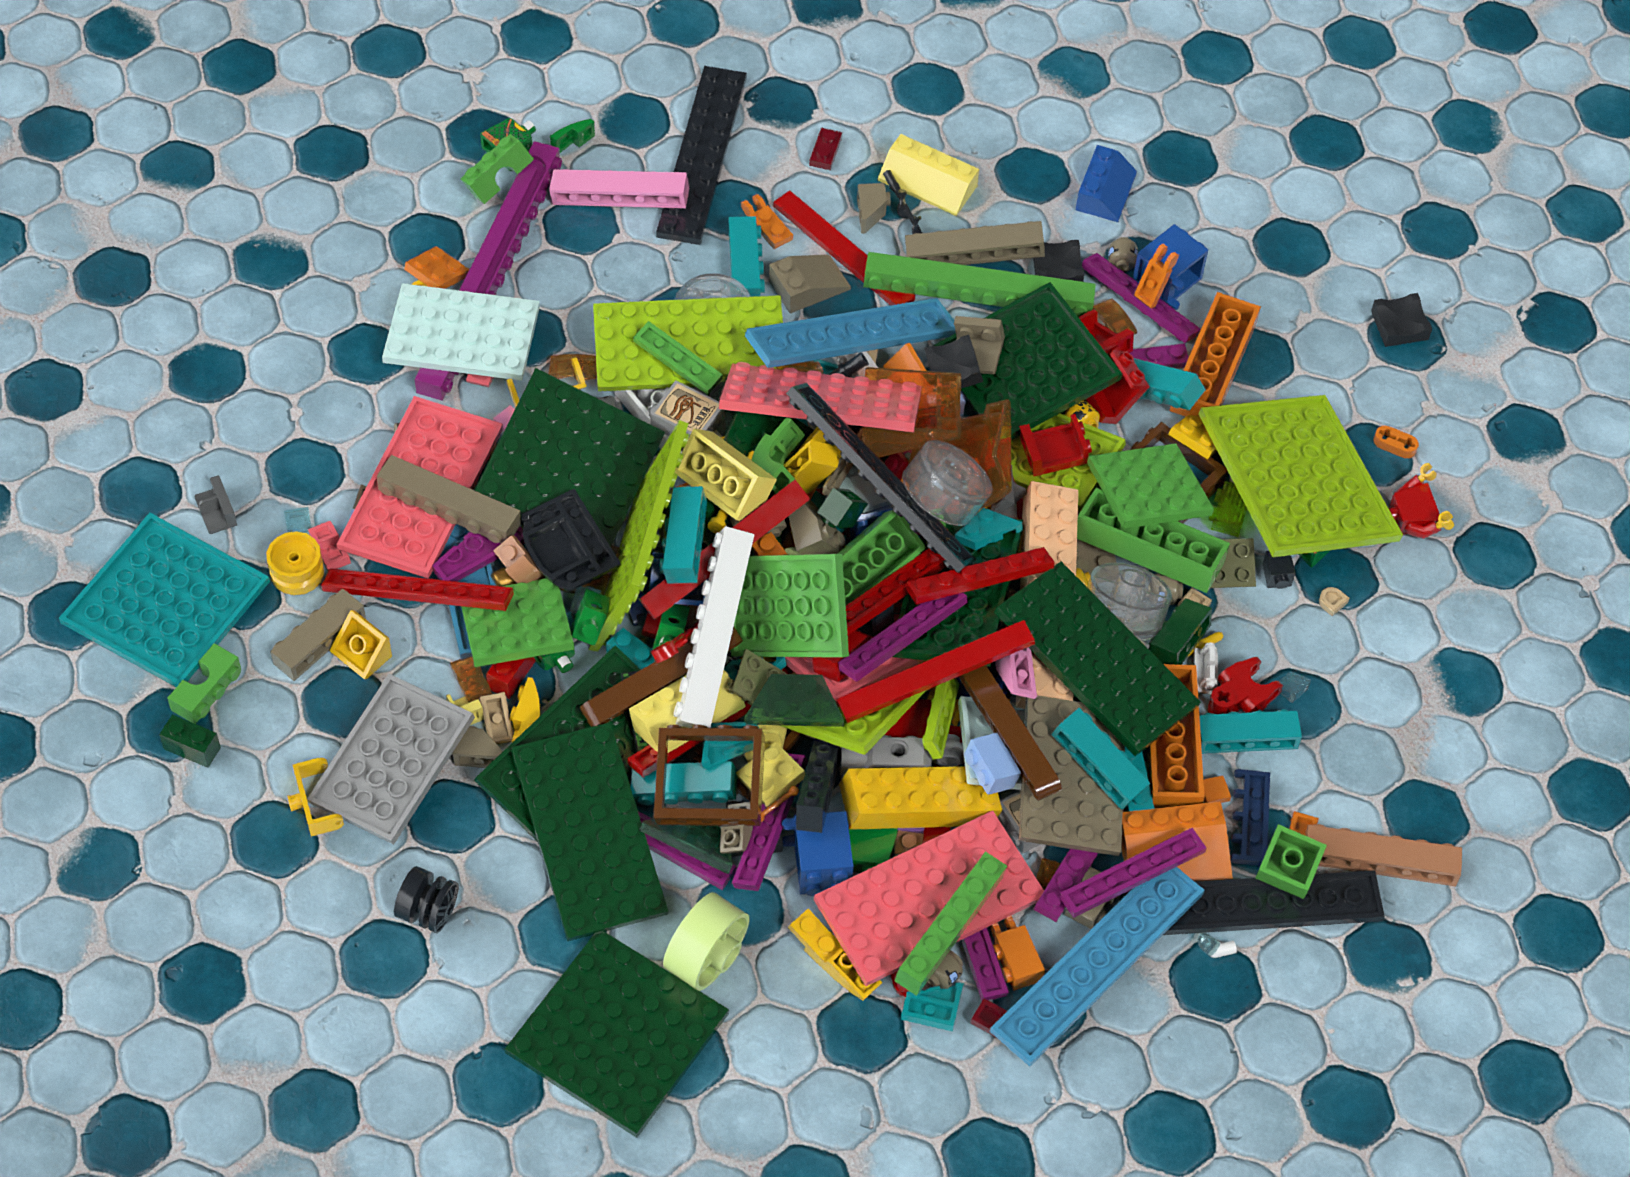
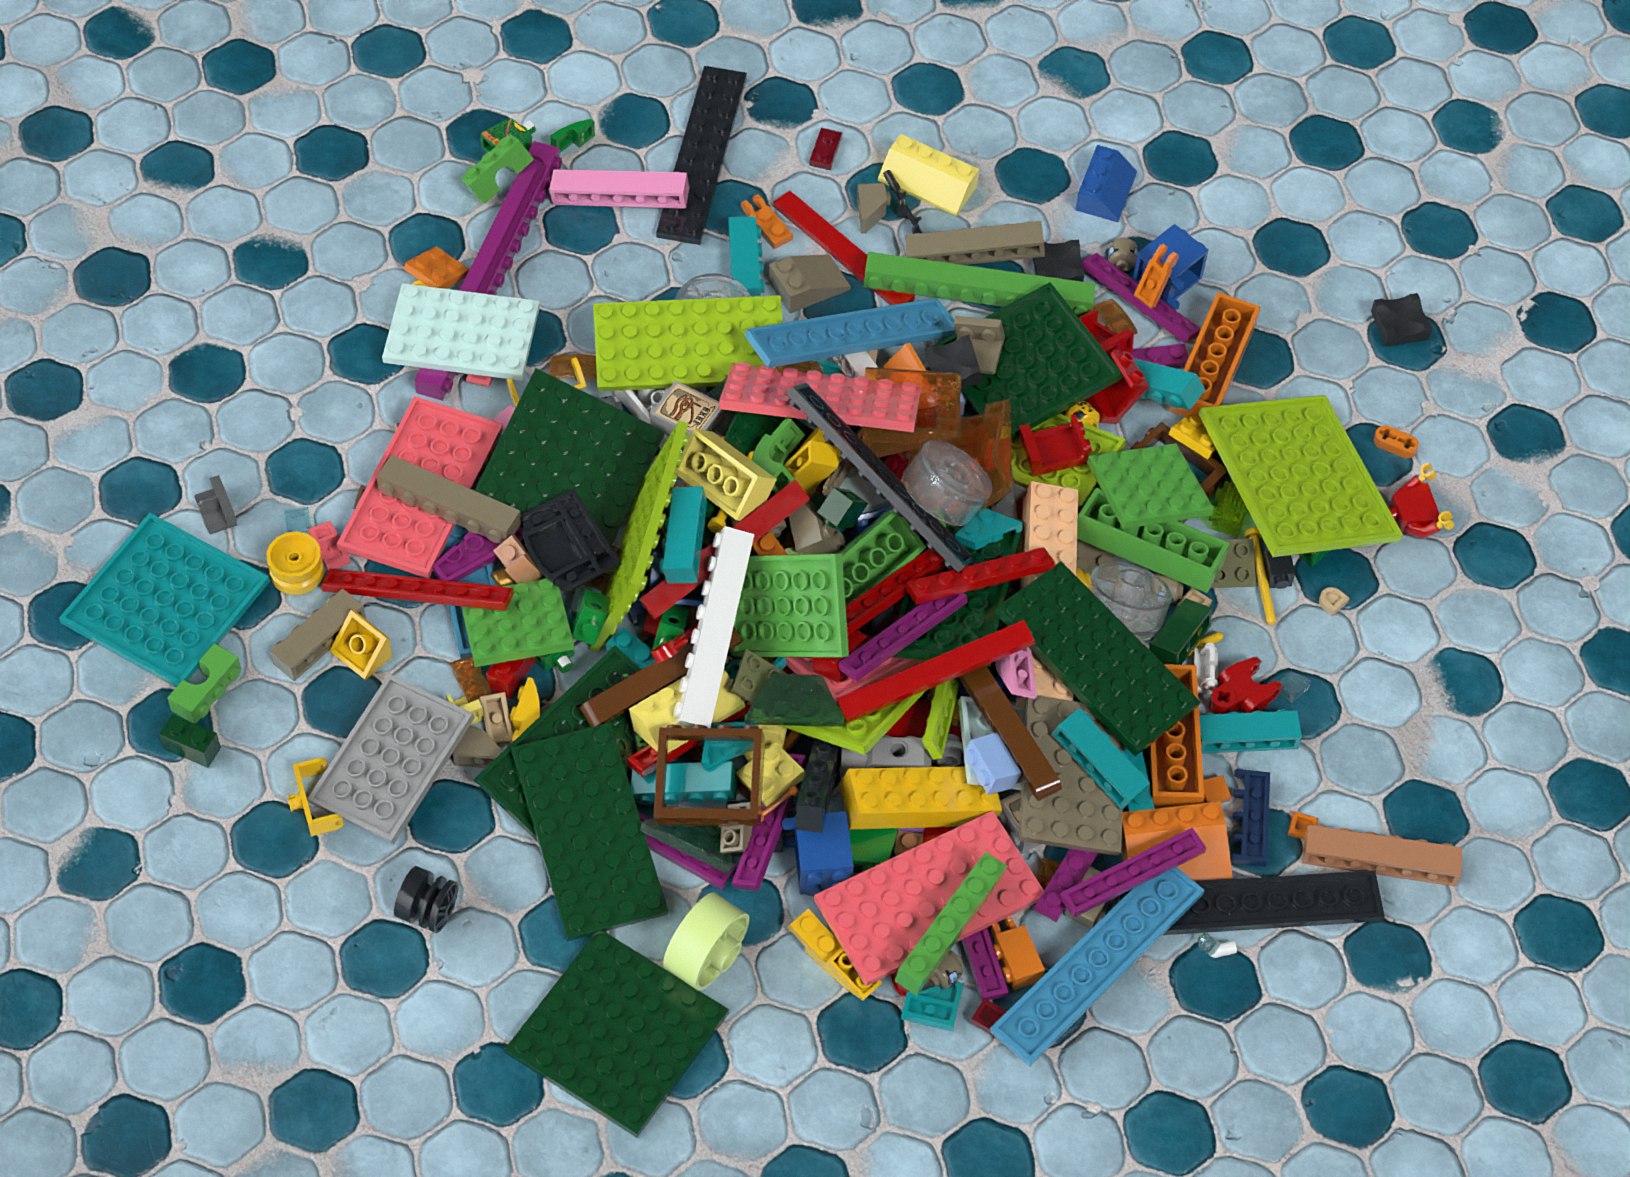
bright green plate [634,321,723,395] -> none
black pin [827,352,869,378] -> none
bright green brick [1255,824,1327,899] -> none
none -> yellow bar [1244,528,1276,625]

